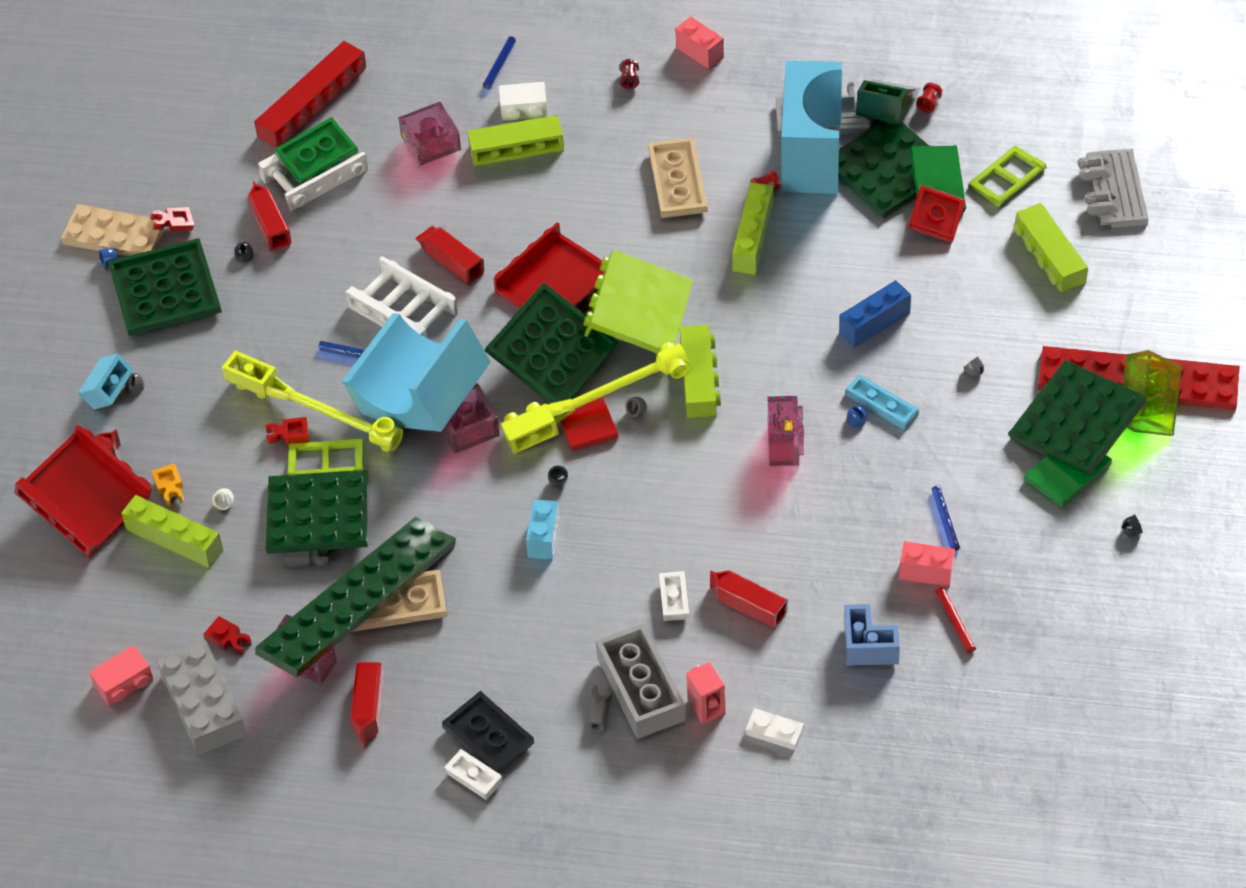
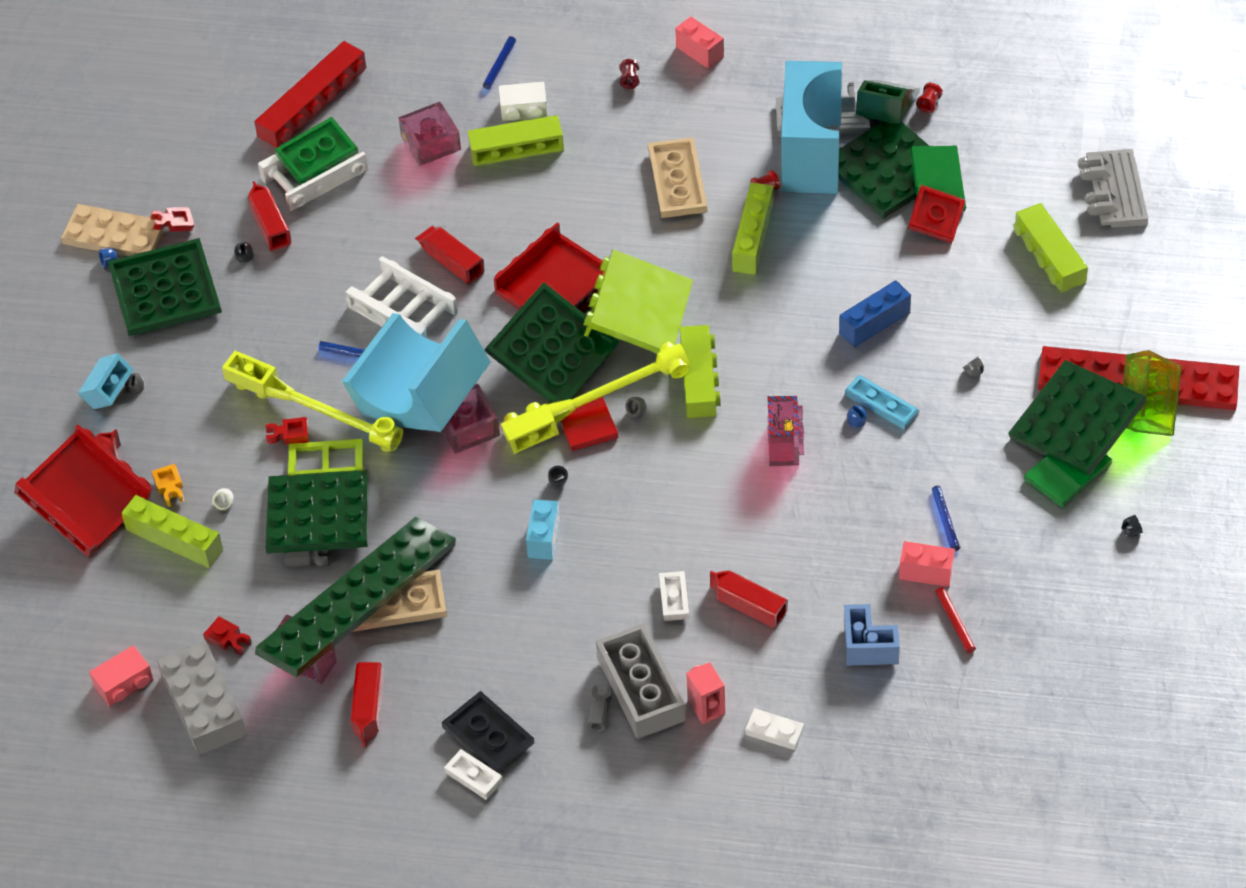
lime window [968,145,1047,207] -> none

